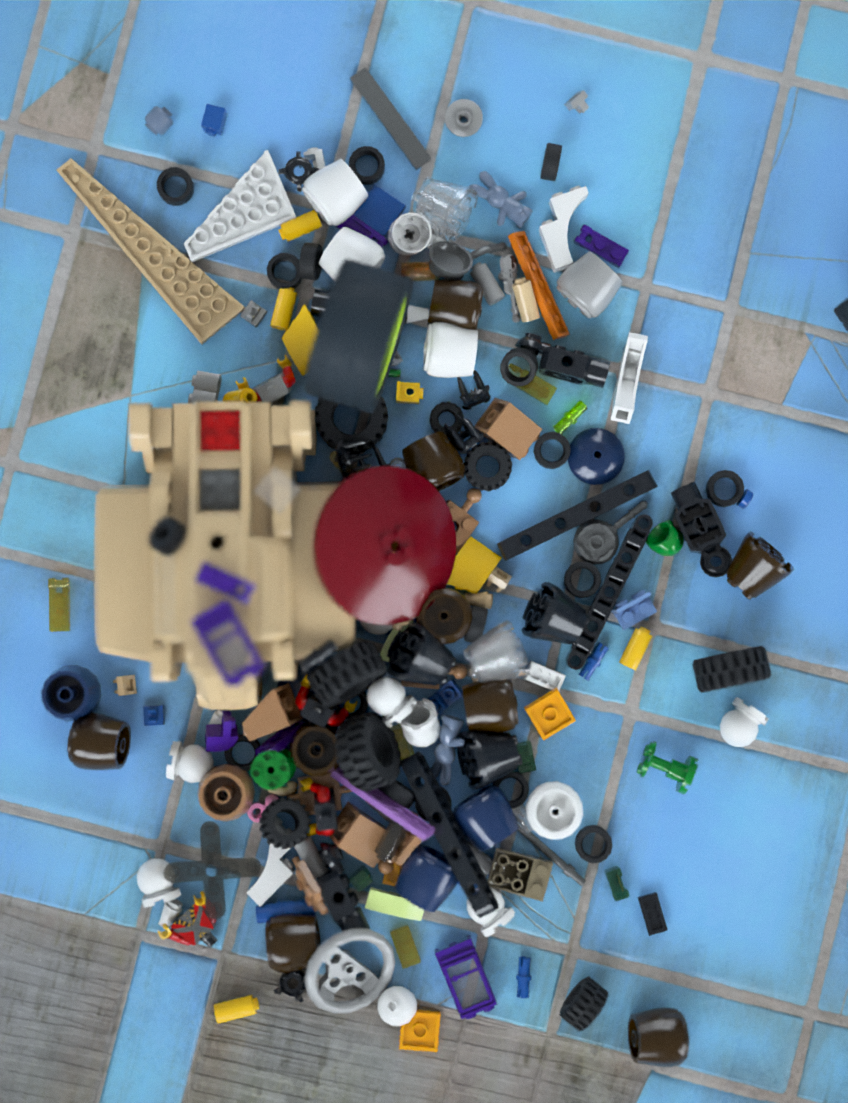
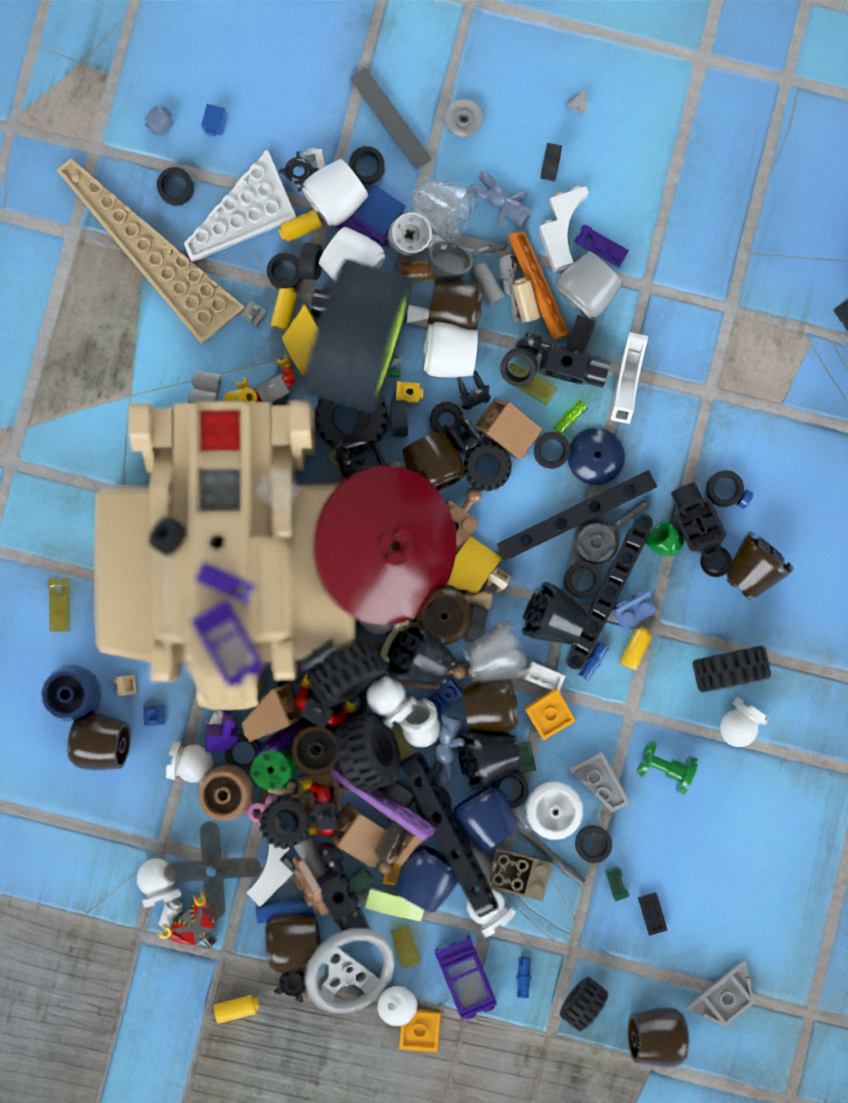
none -> black wheel [391,400,408,437]
none -> black plate [566,315,596,353]
none -> light grey wing [568,751,630,812]
none -> light grey wing [685,959,755,1027]

